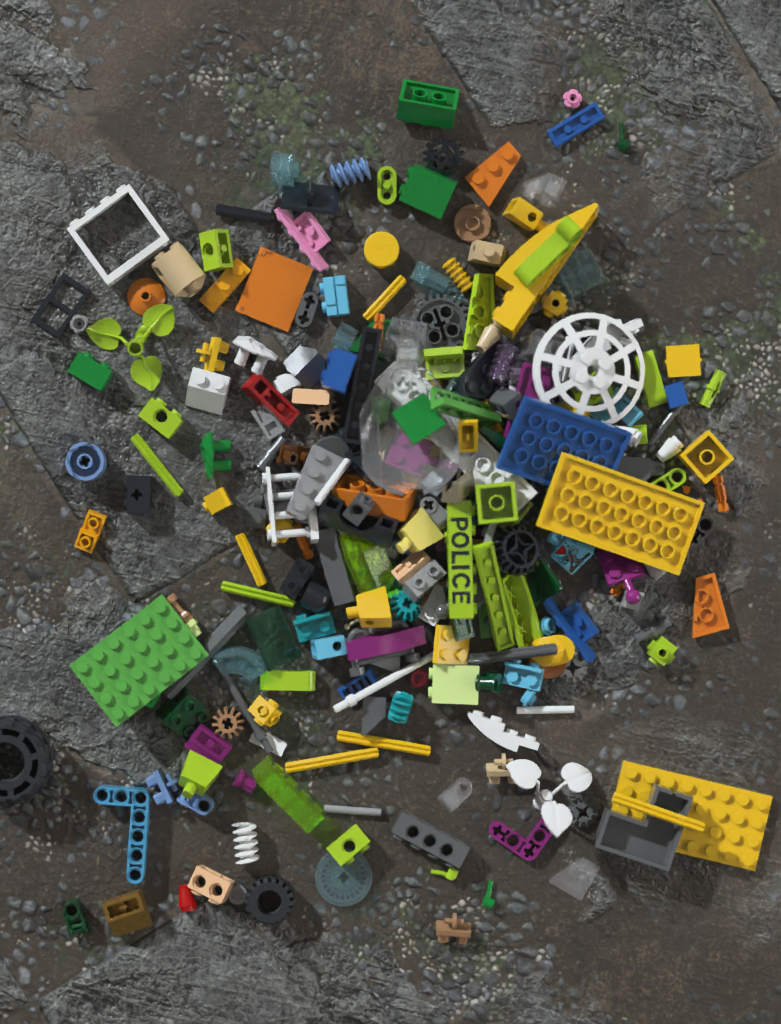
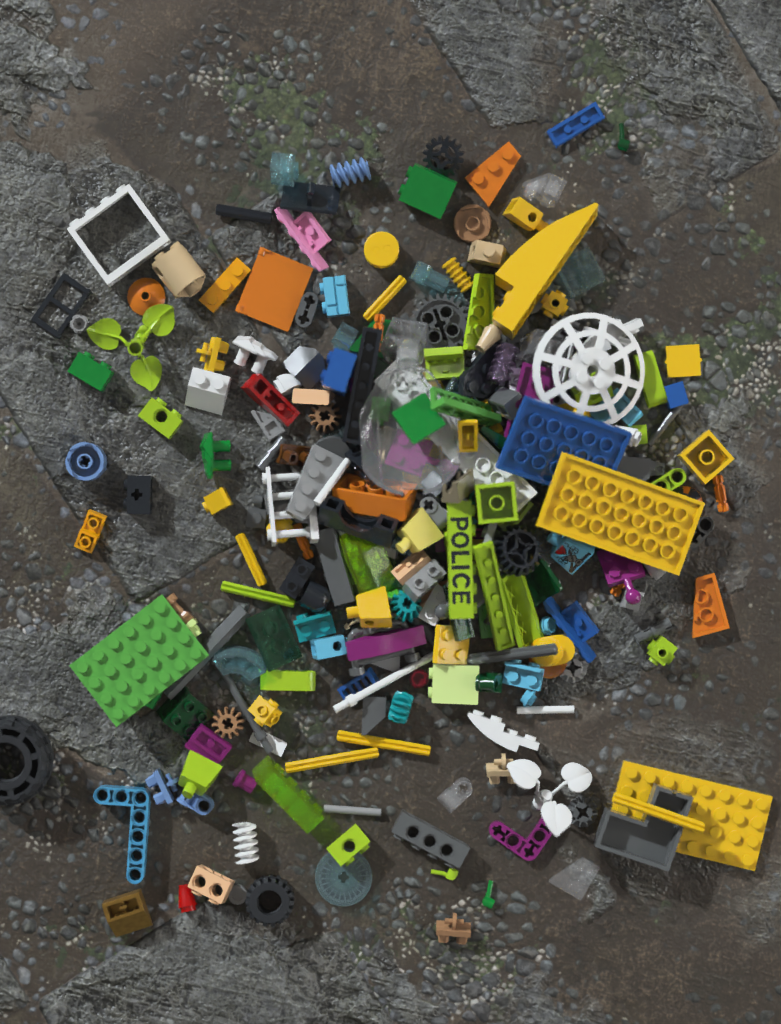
dark green piece [63,898,90,938] -> none
lime axle [130,433,184,497] -> none
lime brick [199,229,234,272] -> none
dark grey brick [342,491,376,526] -> none
lime plate [377,166,397,205] -> none
green slope [396,79,460,129] -> none
lime beam [513,215,582,287] -> none
bright pink plate [563,89,582,108] -> none
white cone [655,435,684,463] -> none
lime pin [699,369,727,409] -> none

